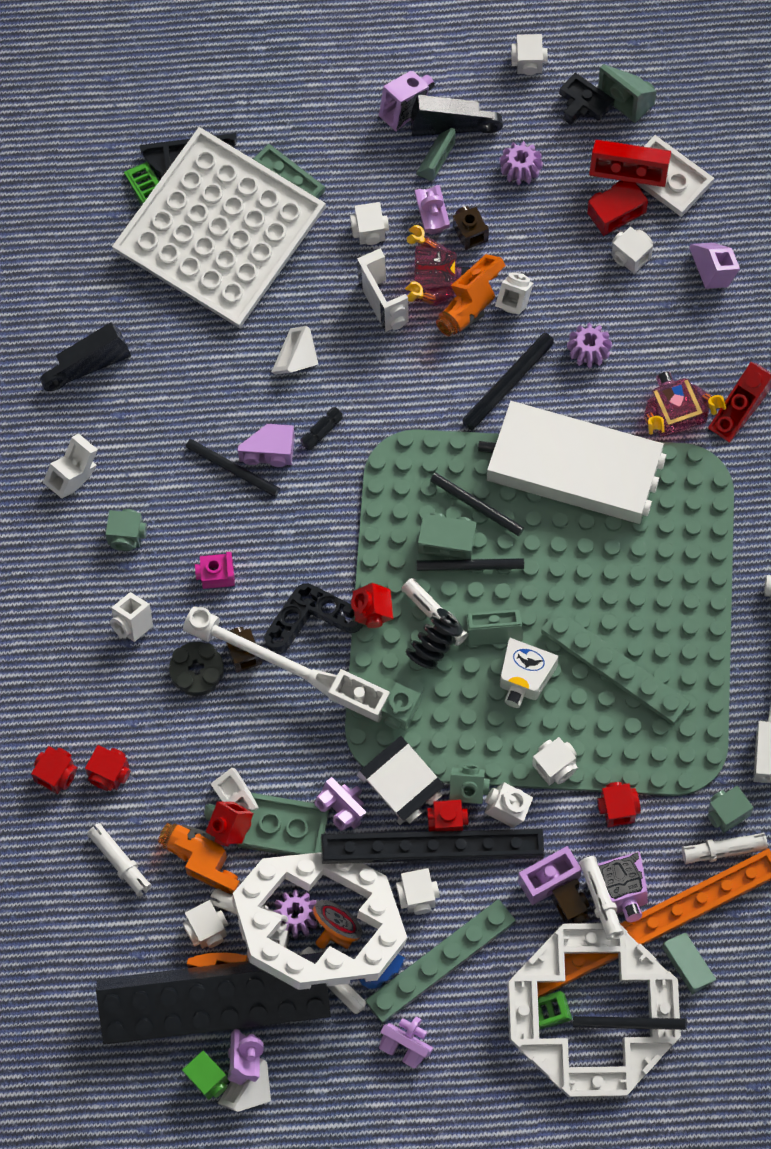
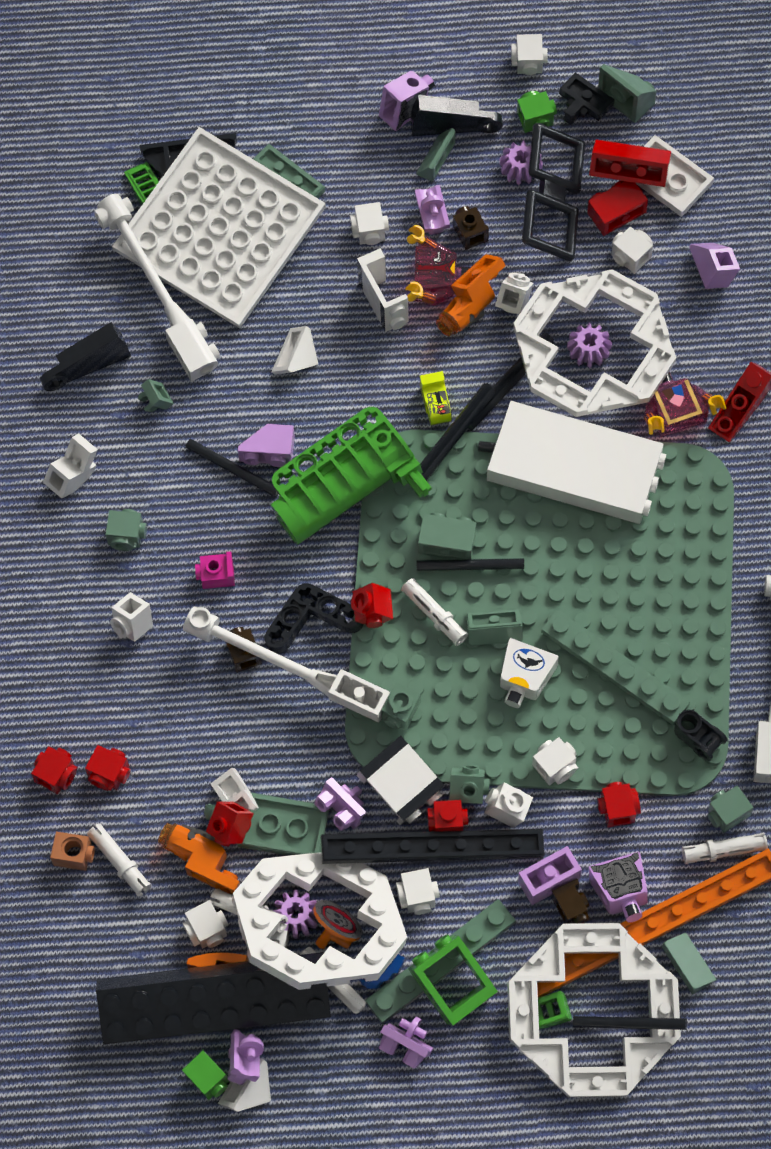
pearl dark grey plate [169,642,224,696] -> none
black axle [300,407,343,450] -> none
black piece [405,608,463,669] -> none
black bar [430,472,524,537] -> none
white pin [579,856,624,940] -> none
none -> nougat brick [50,831,95,871]
none -> white bar [94,194,220,382]
none -> sand green tile [138,379,174,413]
none -> bright green piece [271,407,432,545]
none -> bright green window [408,934,498,1026]
none -> neon yellow leg [420,371,452,425]
none -> black axle [420,383,495,481]
none -> white plate [513,270,676,417]
none -> bright green brick [517,91,557,133]
none -> black bar [522,123,585,261]
none -> black piece [674,710,728,761]

